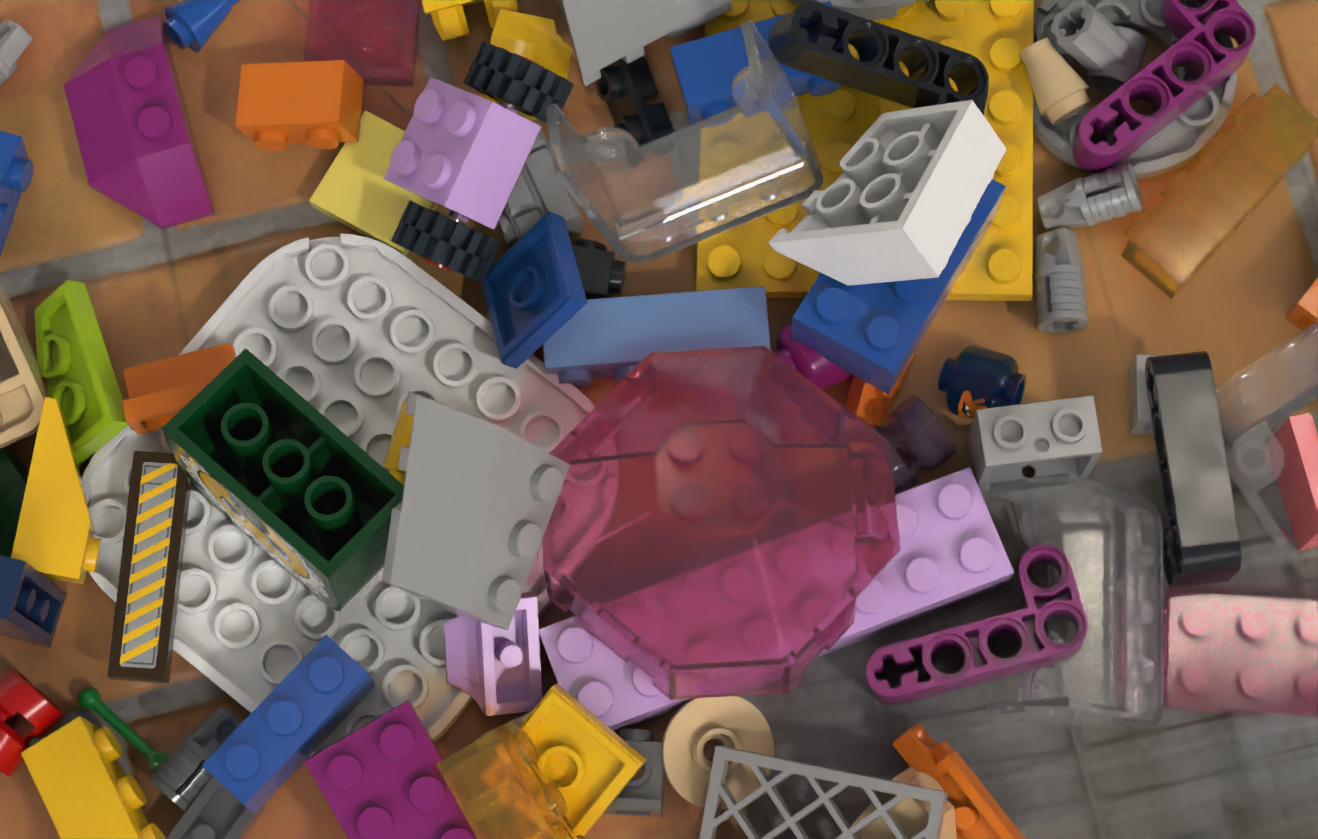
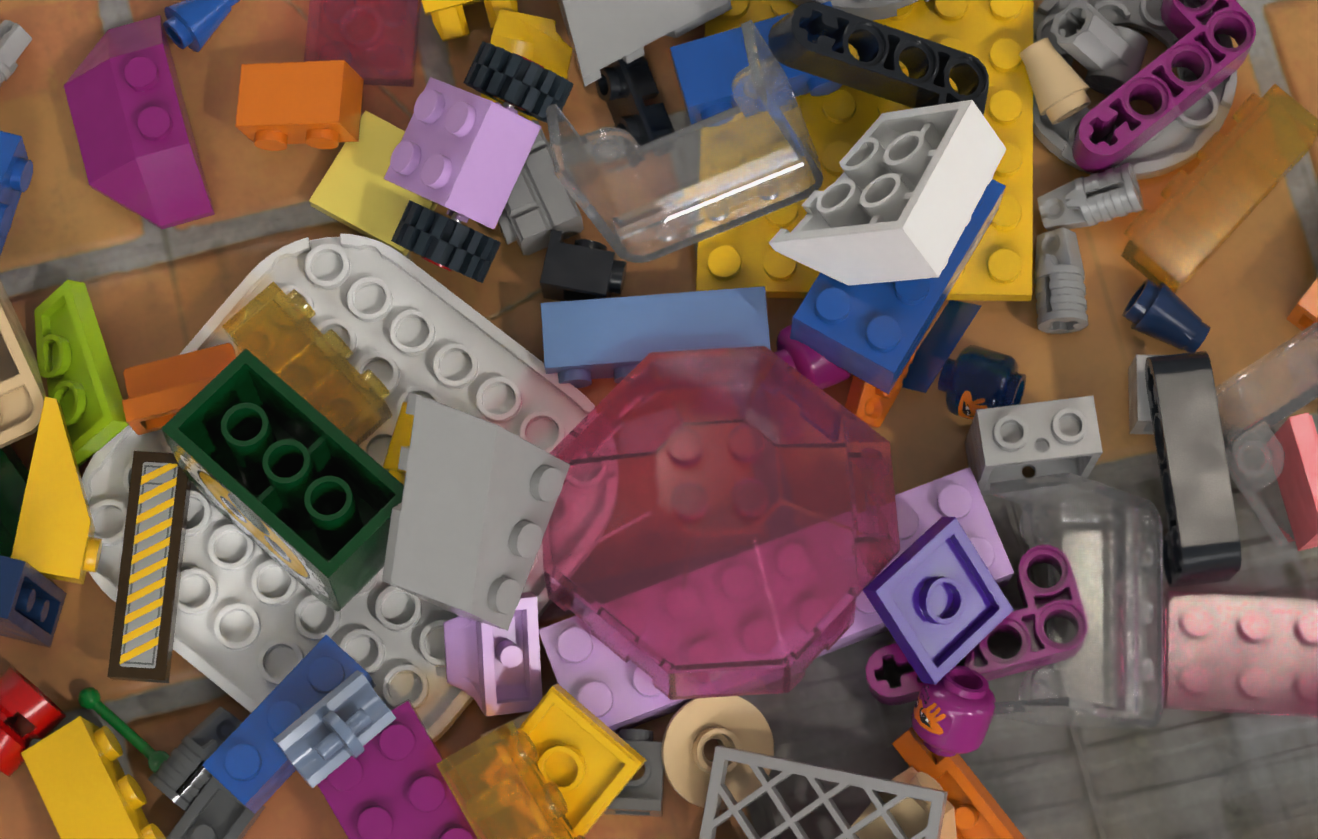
blue tile [481,211,587,369] -> none
wheel [848,395,957,498] -> none
none -> clear yellow brick [222,281,393,446]
none -> sand blue hips [273,670,396,788]
none -> plate [863,516,1014,685]
none -> blue sticker [902,300,981,393]
none -> magenta head [911,666,997,757]
none -> dark blue cone [1122,279,1210,353]

